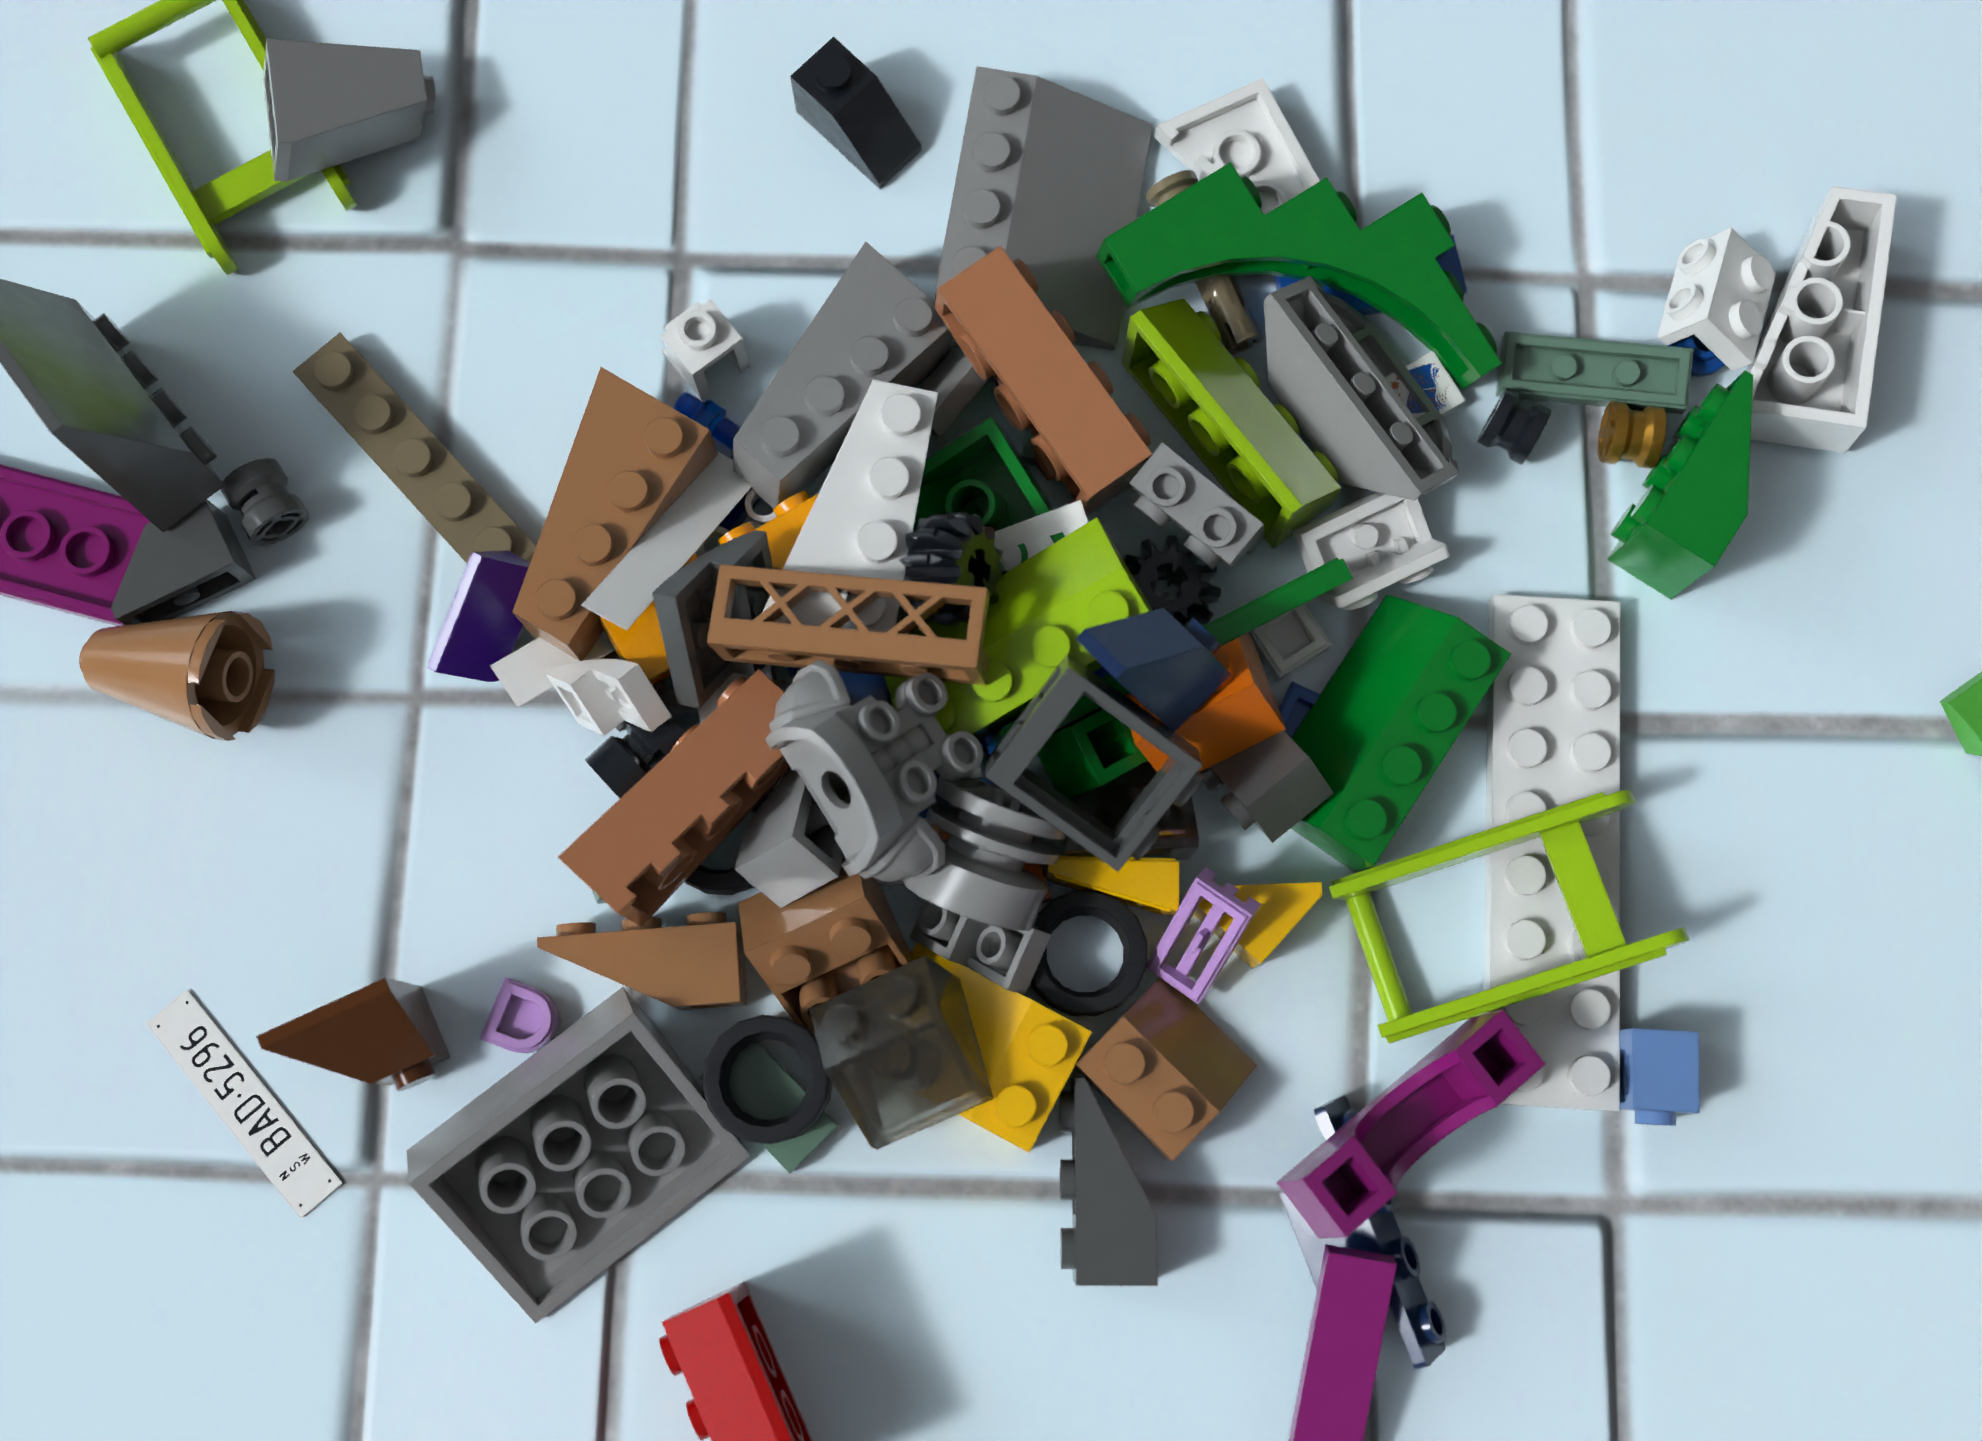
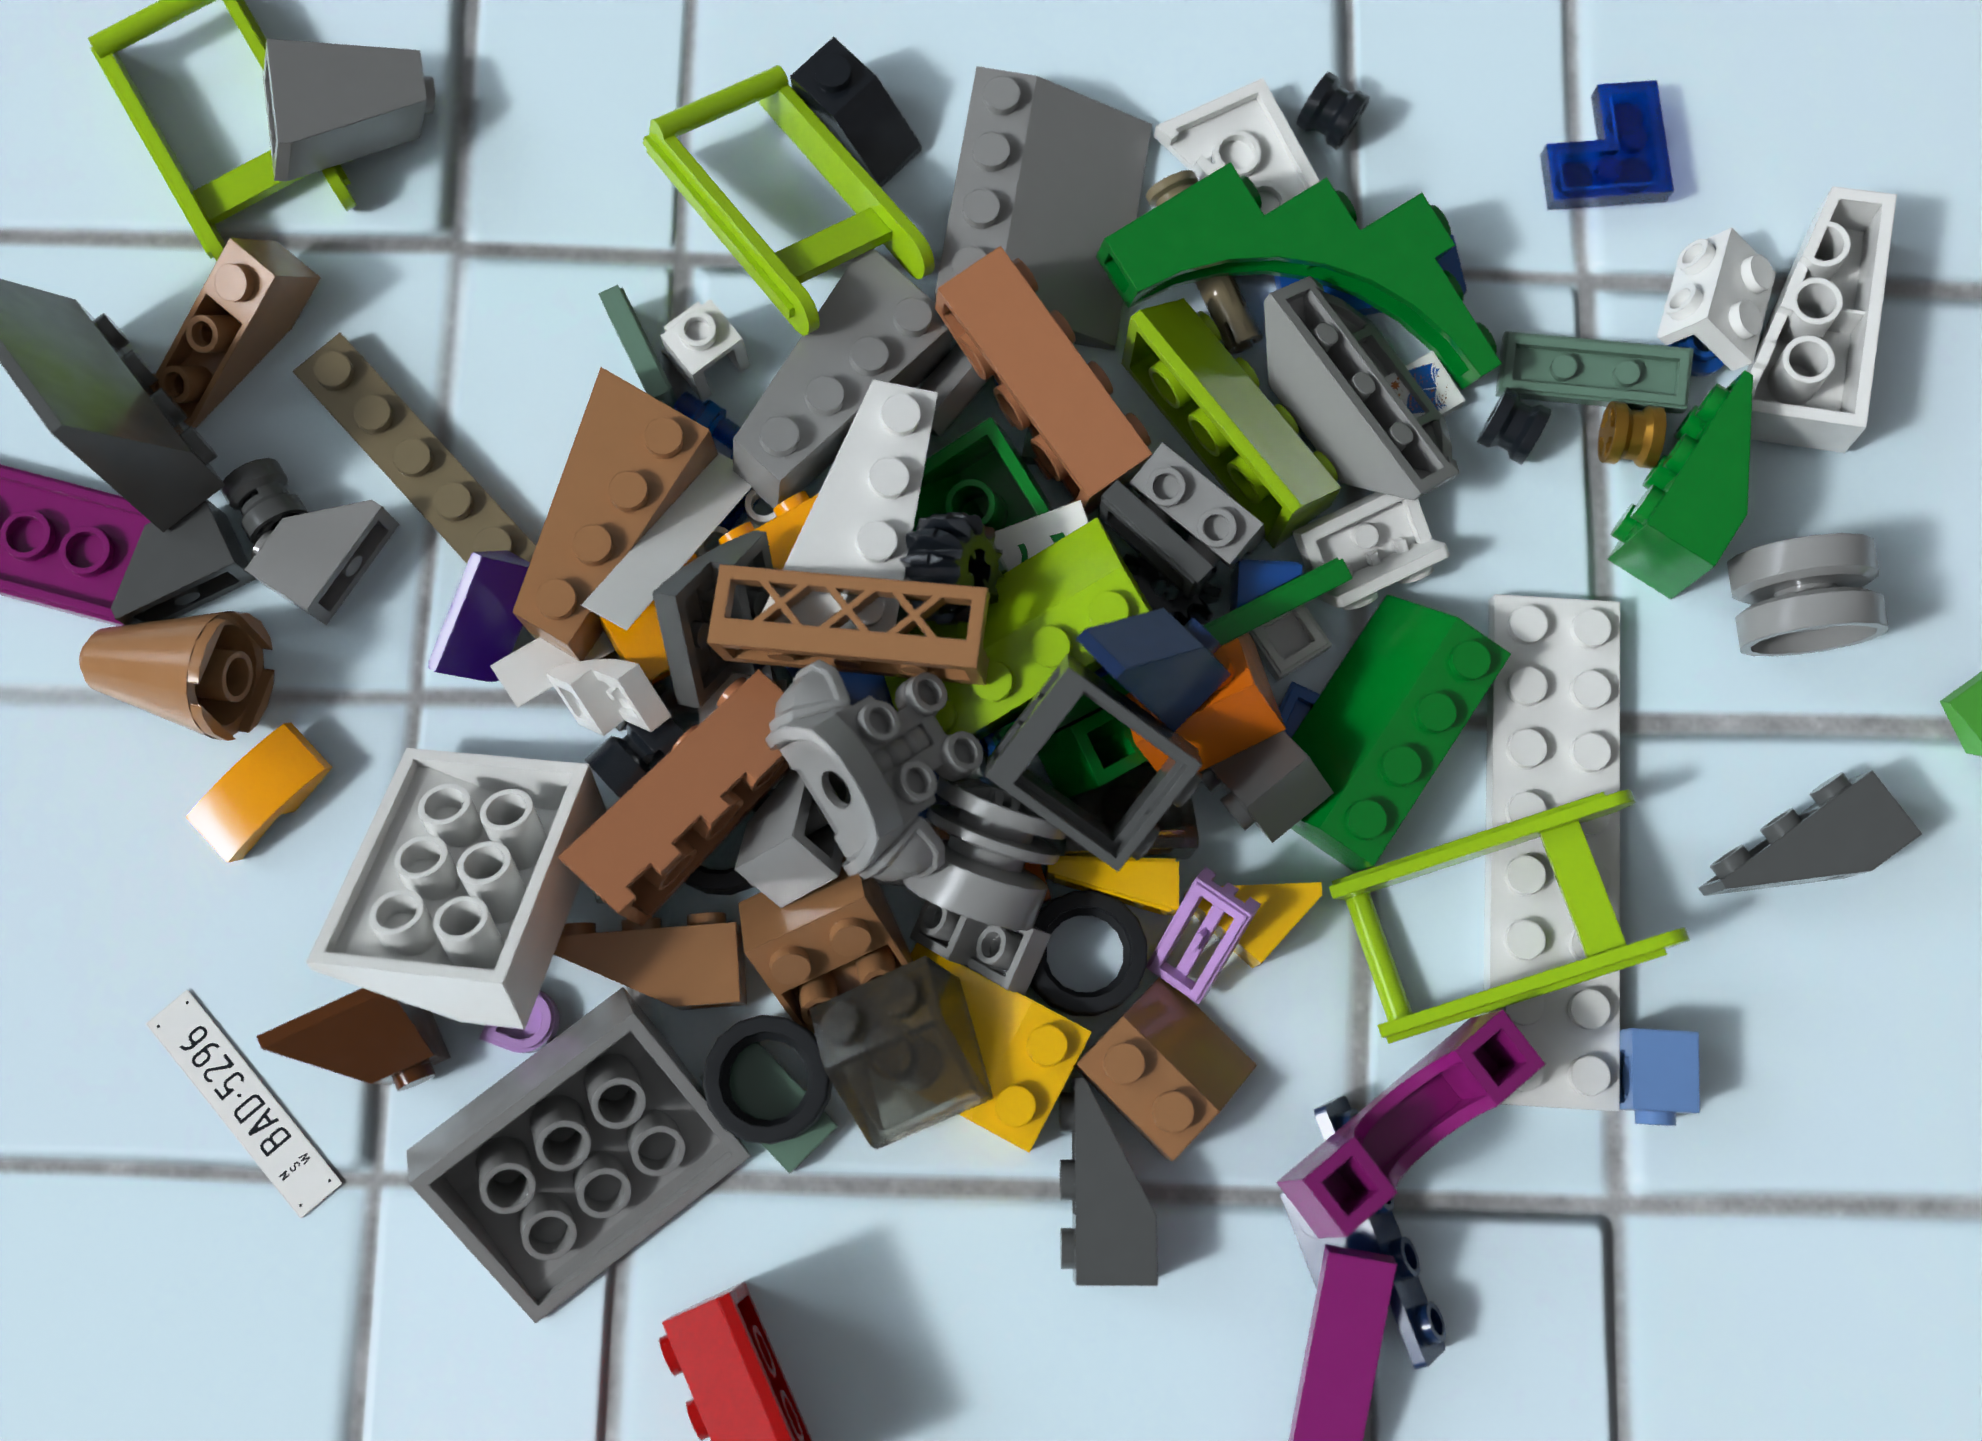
none -> medium nougat slope [150,238,321,428]
none -> light orange slope [186,722,333,863]
none -> light grey slope [244,500,400,625]
none -> white slope [306,748,607,1029]
none -> sand green tile [598,285,680,412]
none -> lime piece [643,65,935,336]
none -> dark grey tile [1099,480,1213,599]
none -> blue slope [1229,559,1303,612]
none -> black wheel [1296,72,1370,150]
none -> clear blue plate [1540,80,1674,210]
none -> dark grey slope [1698,770,1922,896]
none -> light grey wheel [1727,533,1889,657]

